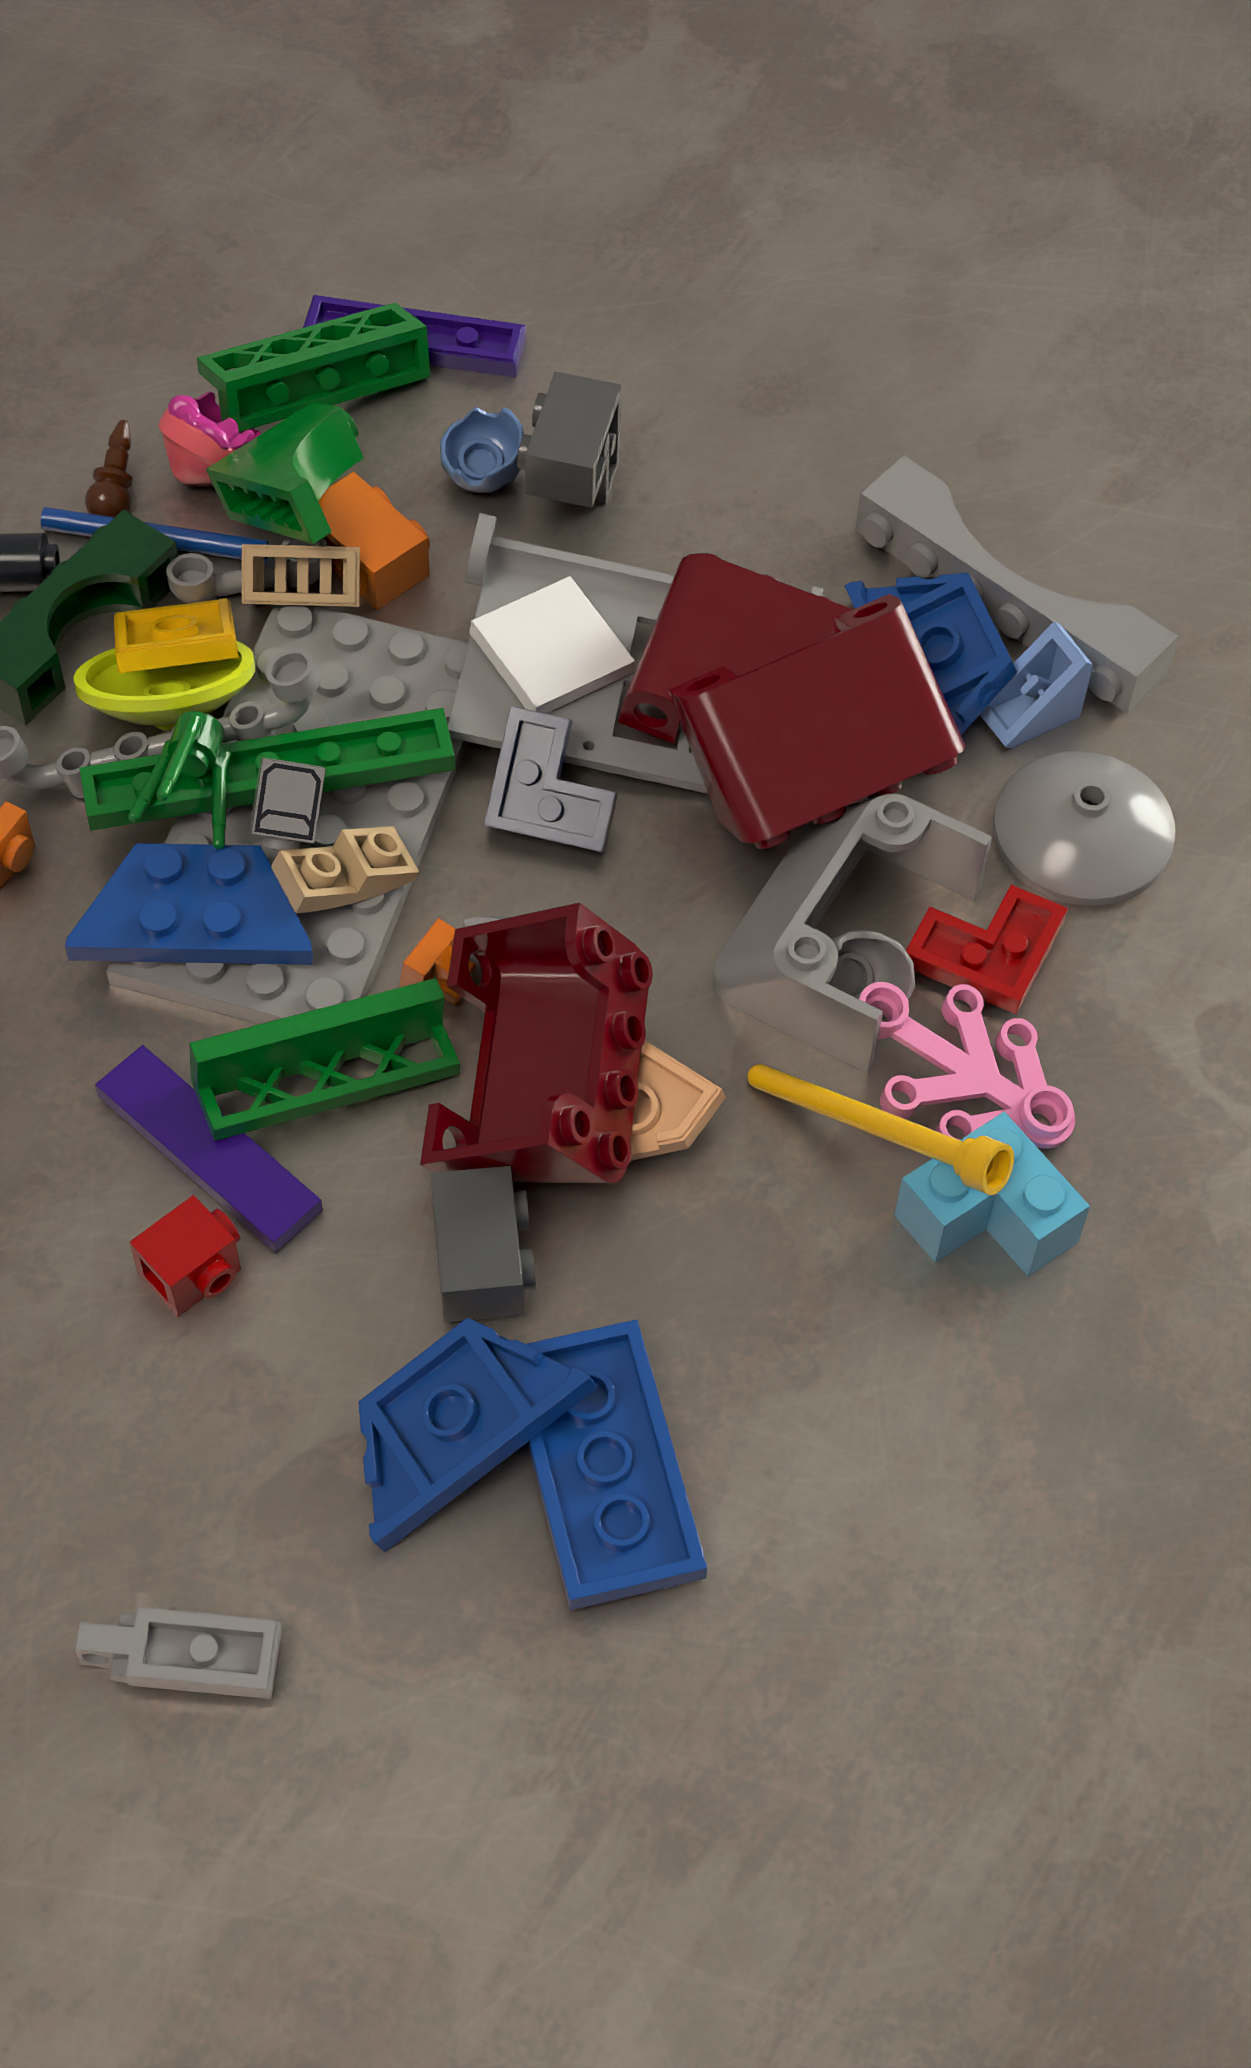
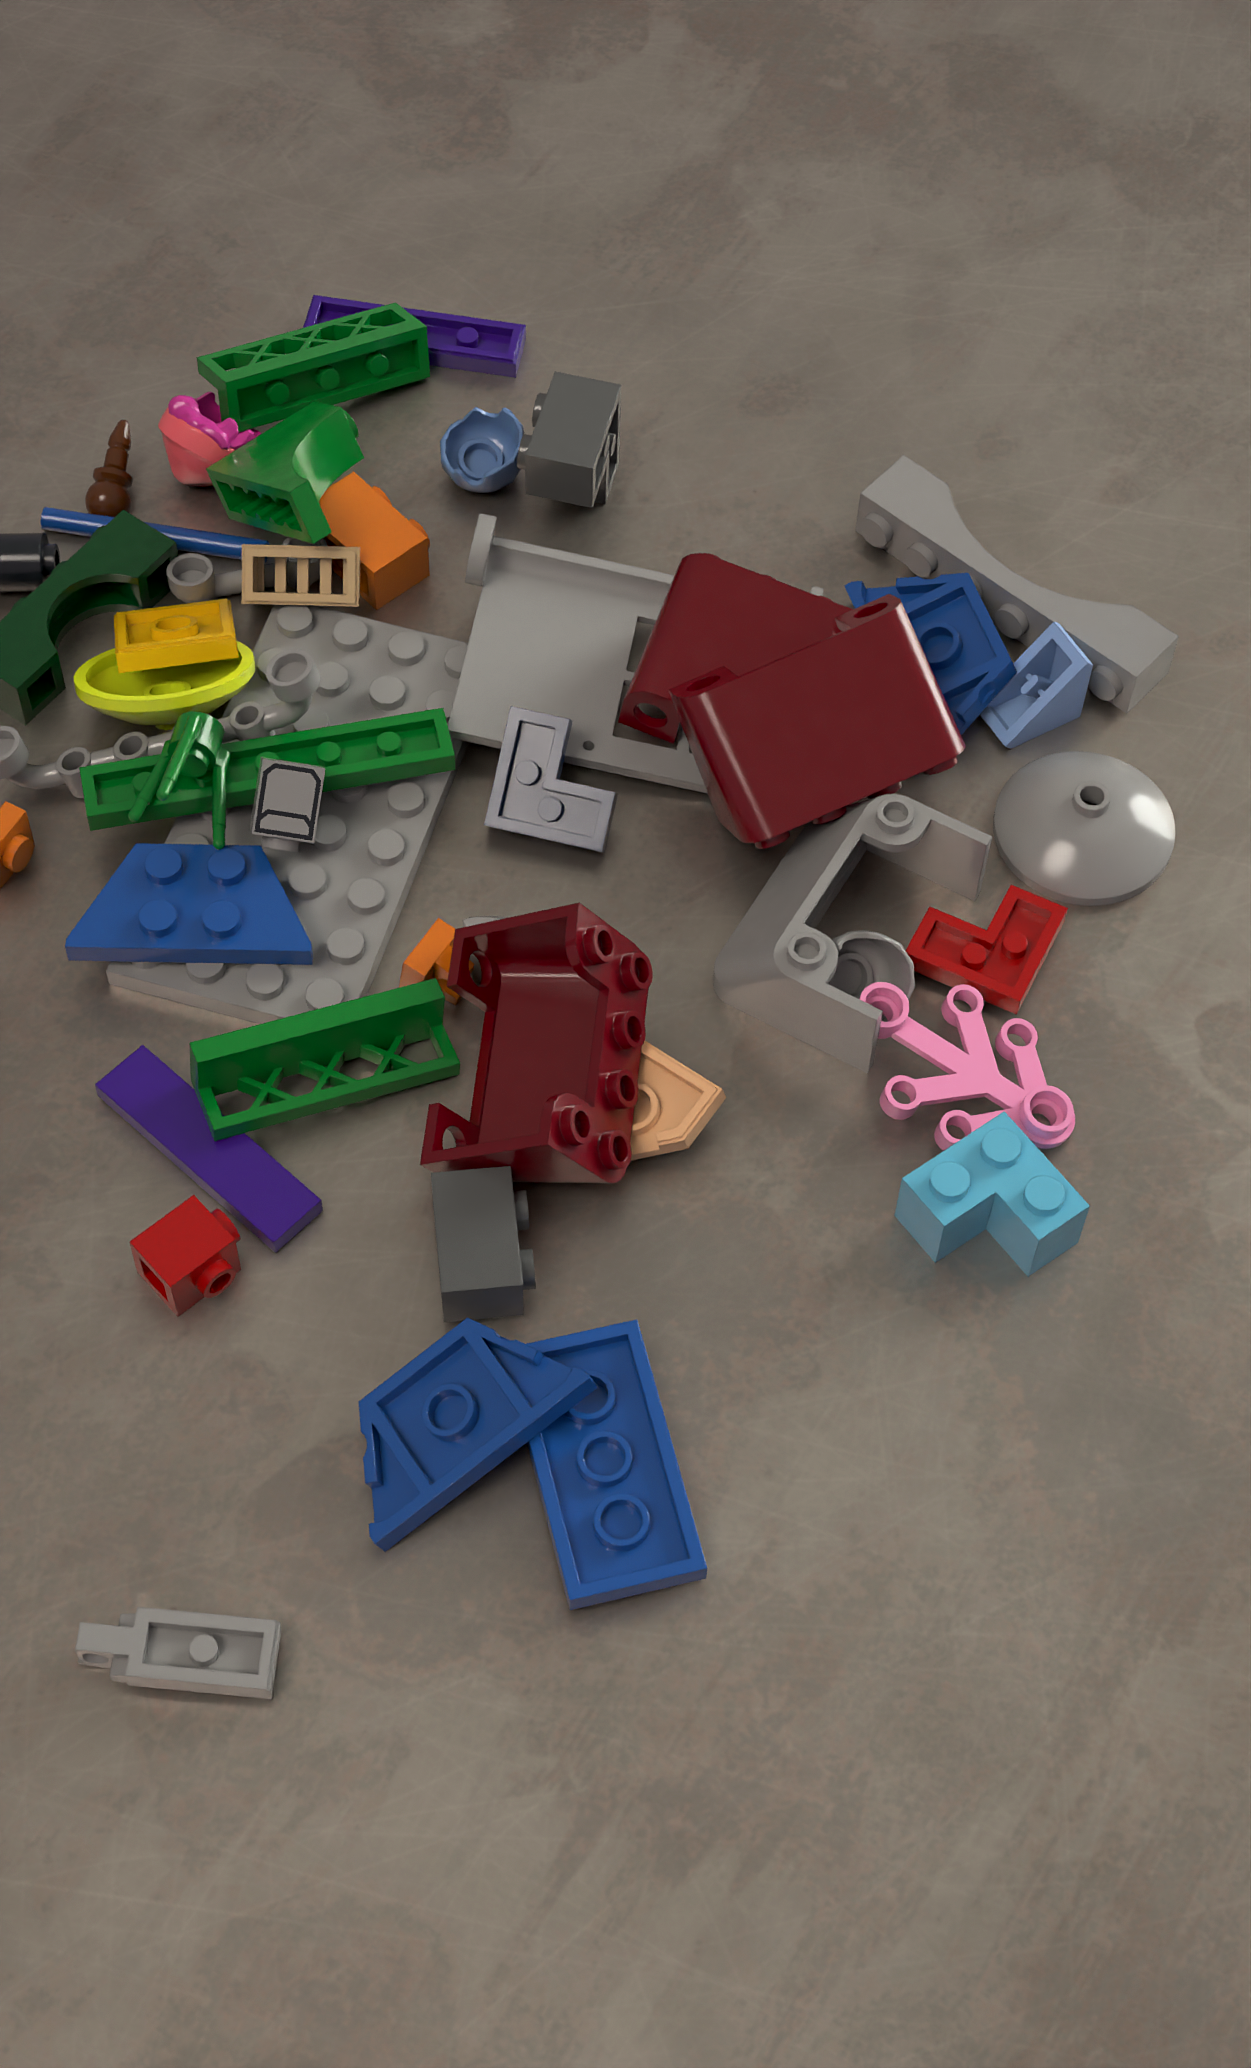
tan slope [271,826,419,914] -> none
white tile [469,576,635,714] -> none
yellow piece [747,1064,1014,1195] -> none

